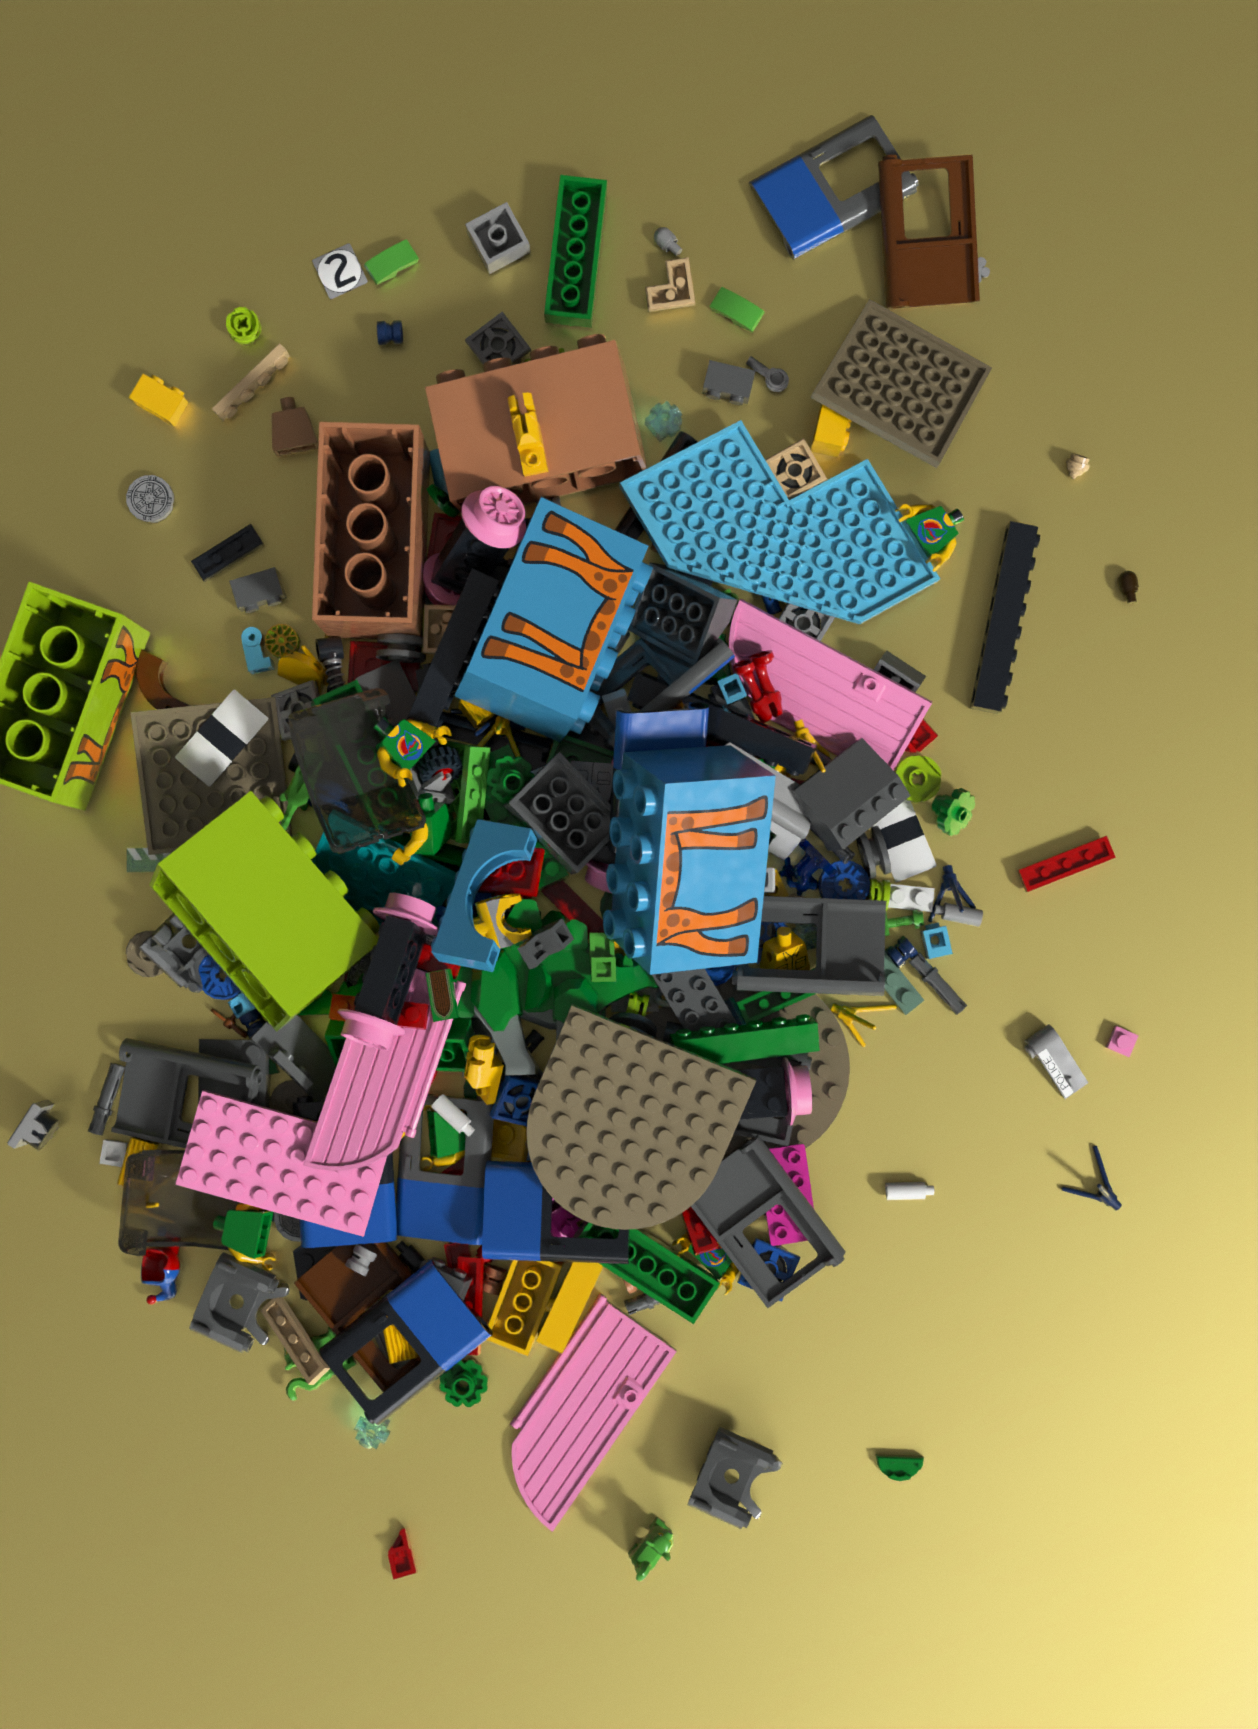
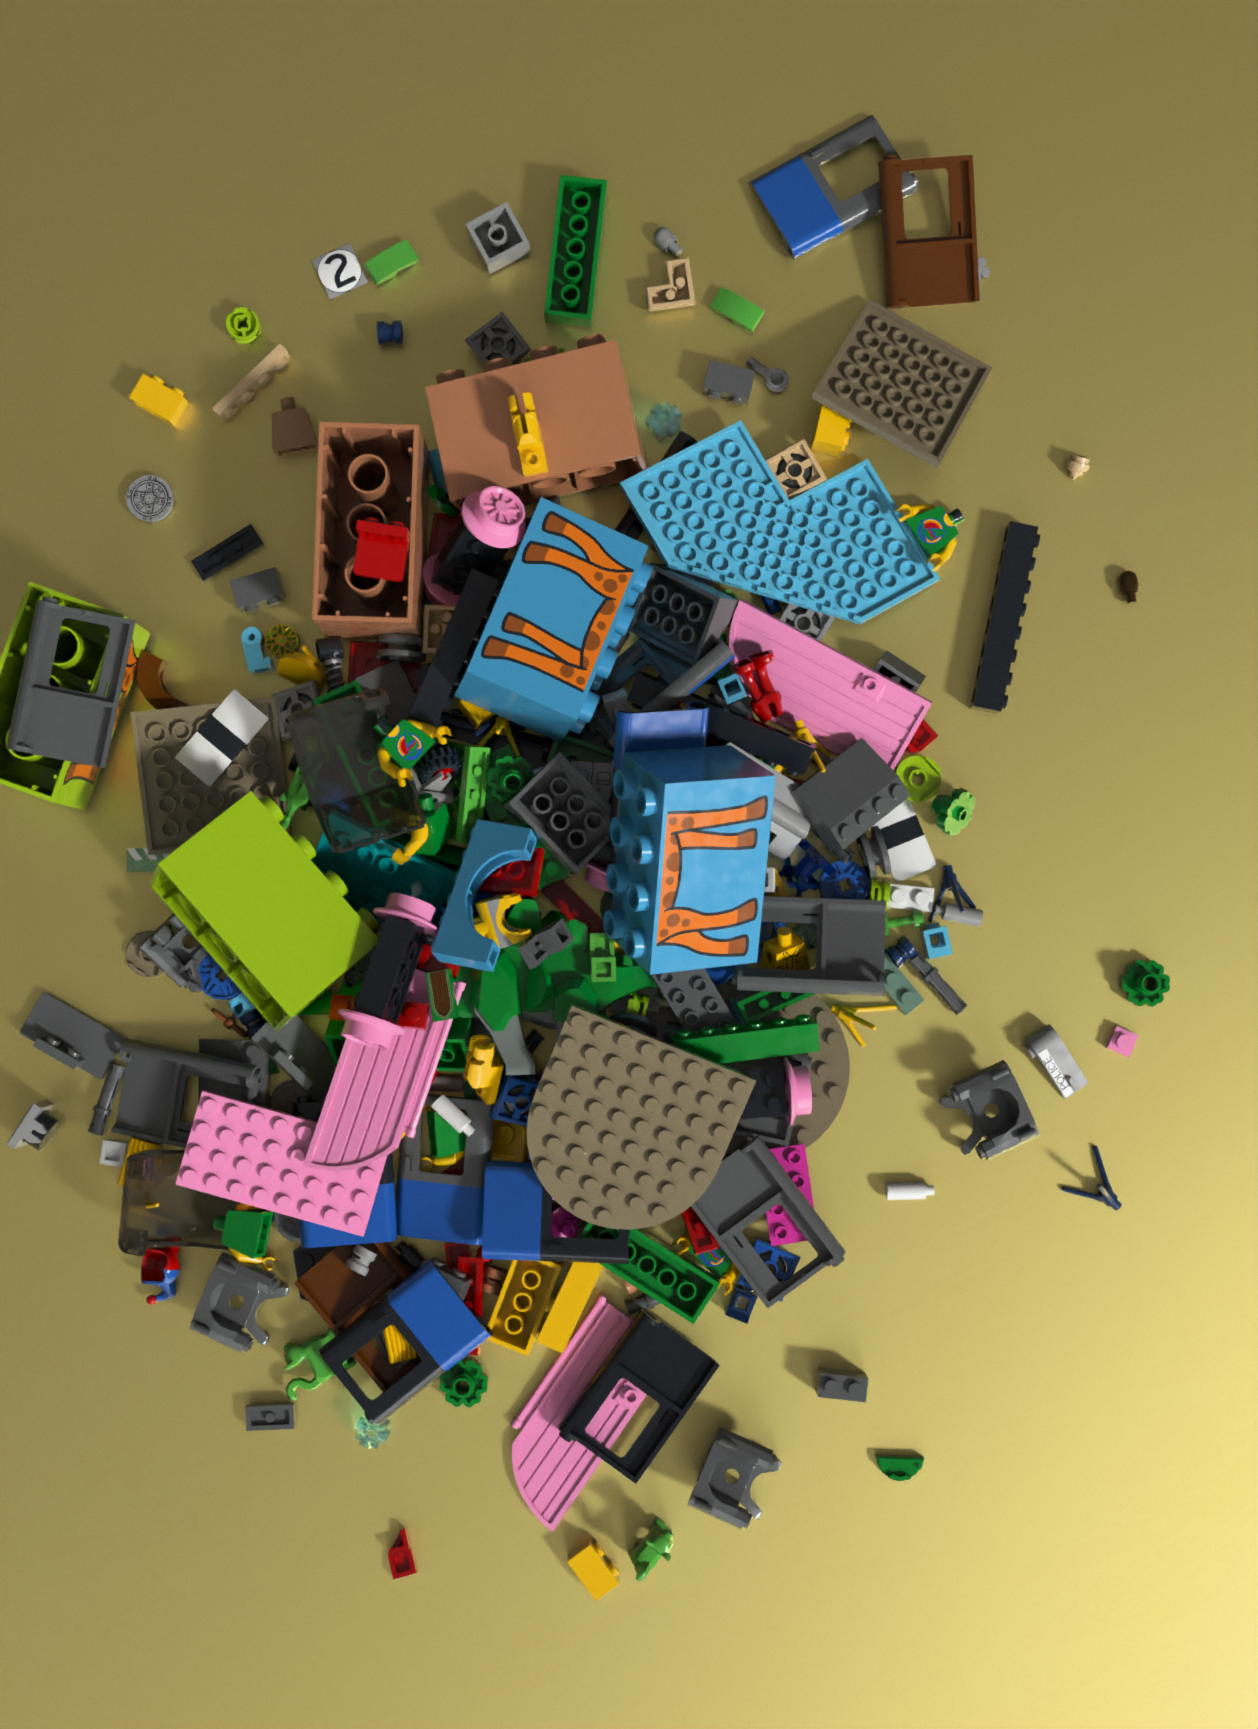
tan plate [260,1297,330,1385] -> none
red plate [1017,836,1116,892] -> none
none -> dark grey piece [6,596,136,768]
none -> dark grey bracket [20,992,125,1079]
none -> dark grey plate [245,1403,296,1431]
none -> red bracket [353,517,411,582]
none -> light grey cylinder [429,1074,464,1092]
none -> black piece [558,1308,720,1484]
none -> yellow piece [567,1538,620,1601]
none -> dark blue window [724,1284,758,1324]
none -> dark grey brick [815,1367,869,1403]
none -> dark grey piece [939,1060,1039,1161]
none -> green plant [1120,960,1170,1007]

